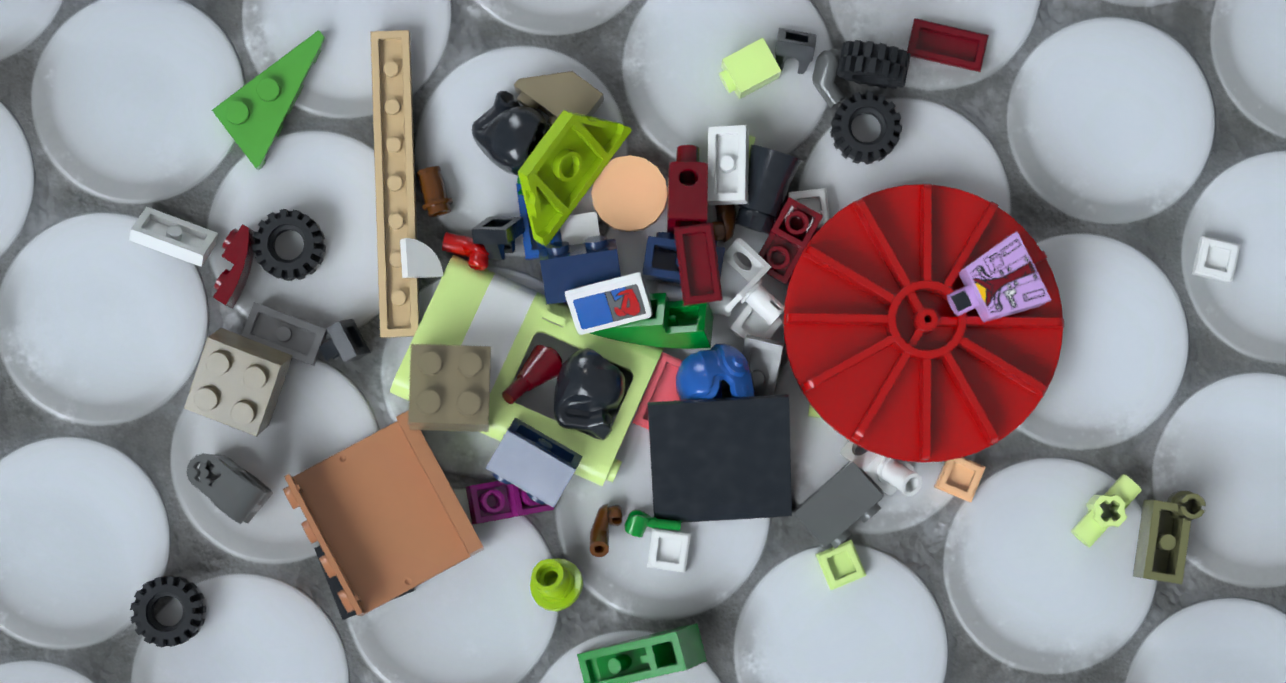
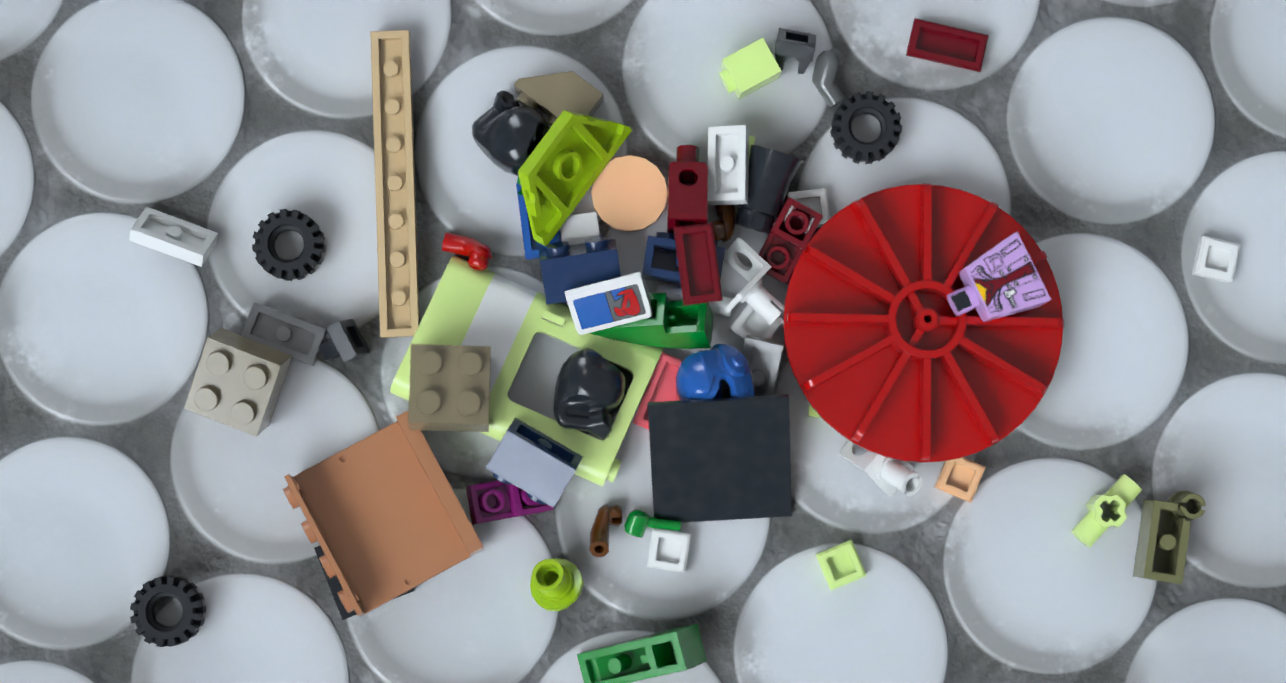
dark grey piece [187,453,273,524] -> none
bright green wing [212,30,325,170] -> none
dark red slope [213,224,255,309] -> none
white tile [400,238,443,278] -> none
reddish brown pin [416,166,453,217] -> none
black tile [471,216,525,260] -> none
dark red cone [502,345,562,404] -> none
dark grey brick [792,461,884,548] -> none
black tyre [837,40,911,89] -> none

